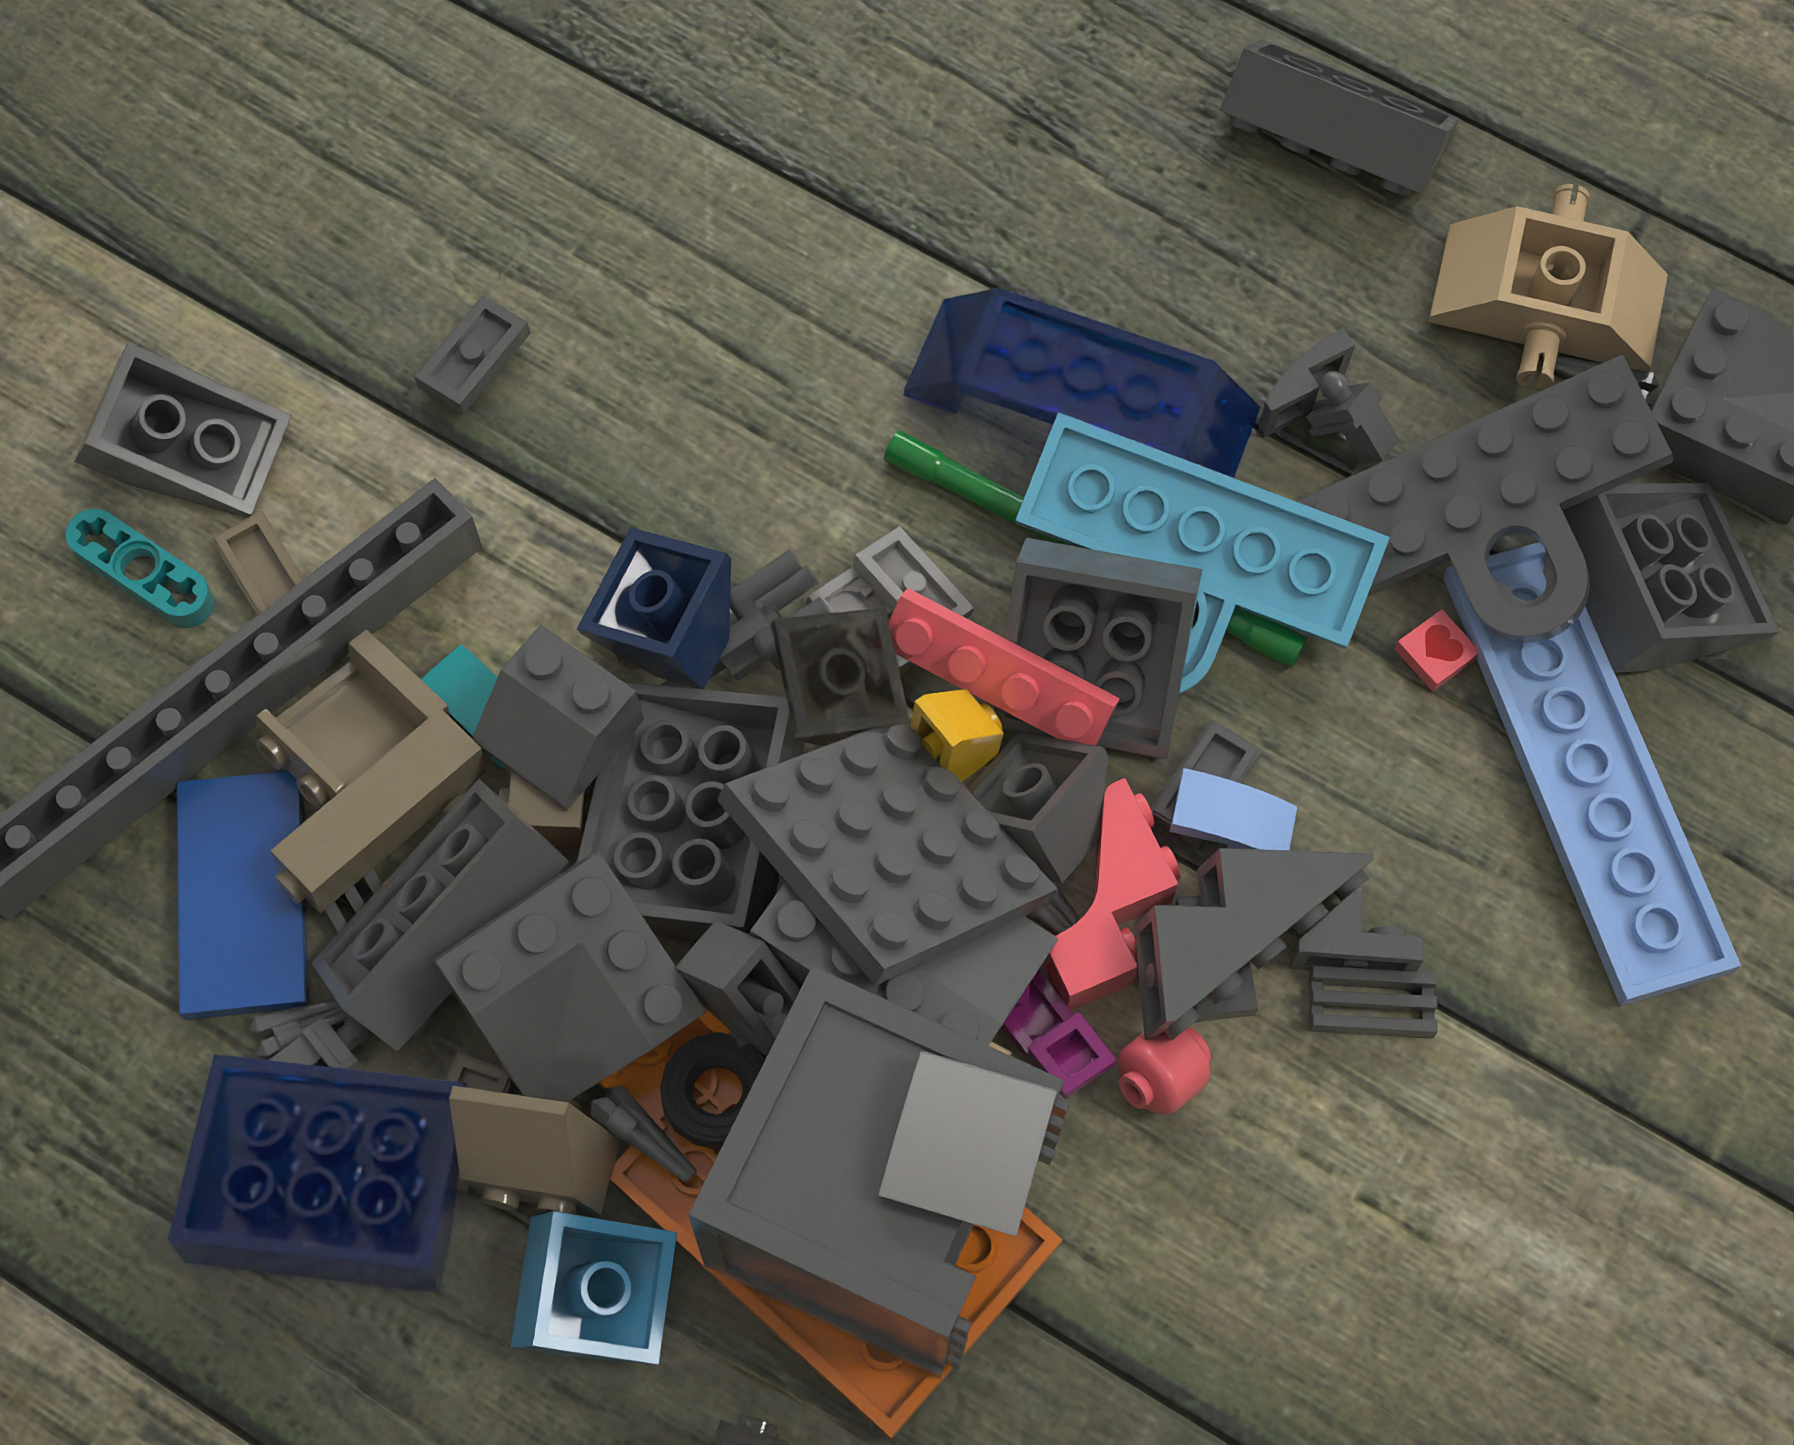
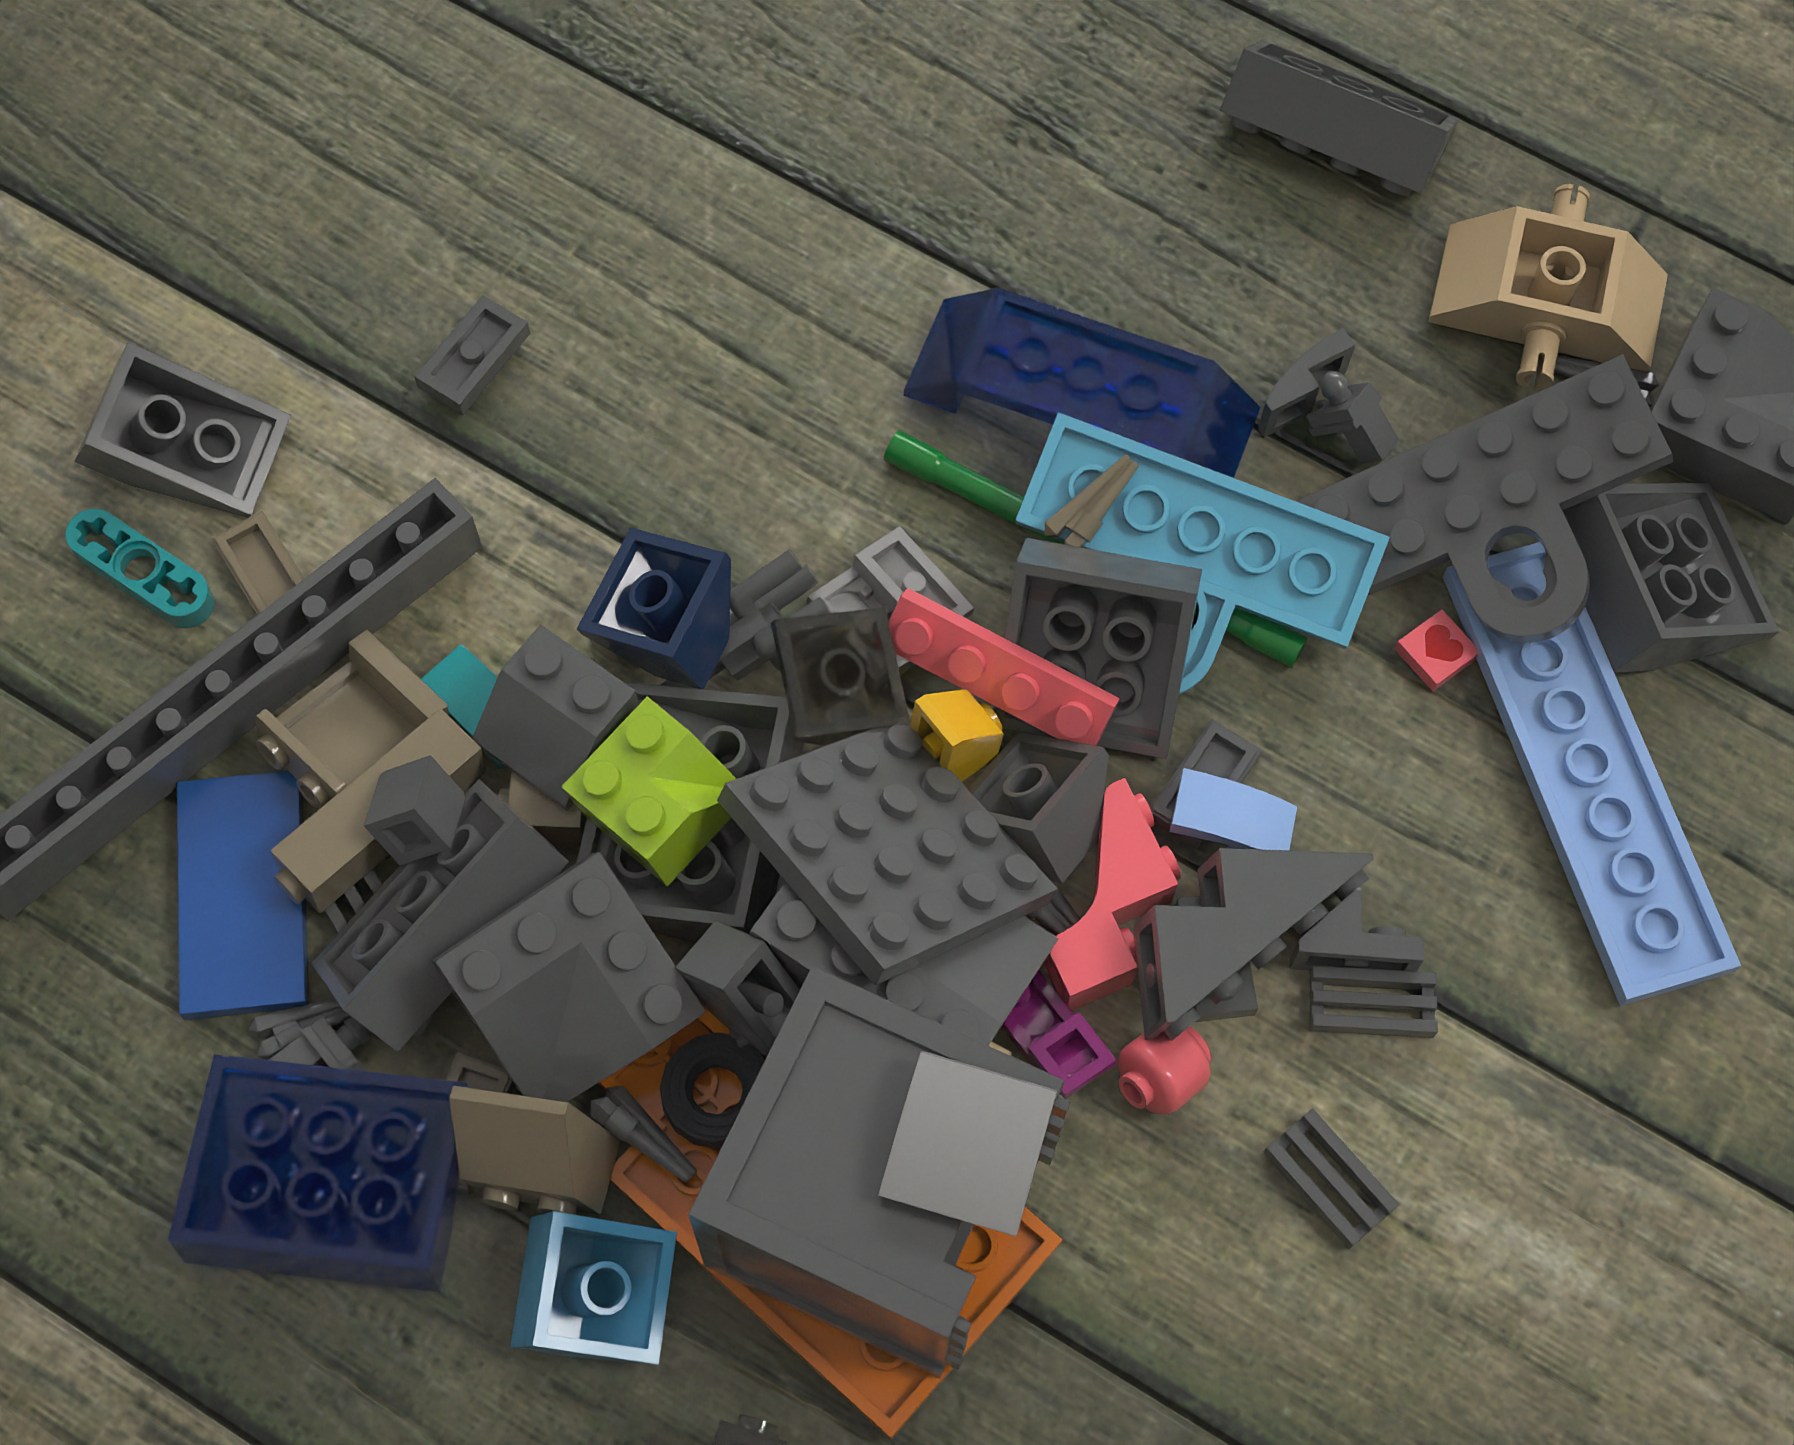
none -> dark grey panel [364,755,465,865]
none -> lime slope [561,697,736,887]
none -> dark tan piece [1045,454,1139,548]
none -> dark grey tile [1263,1108,1399,1249]

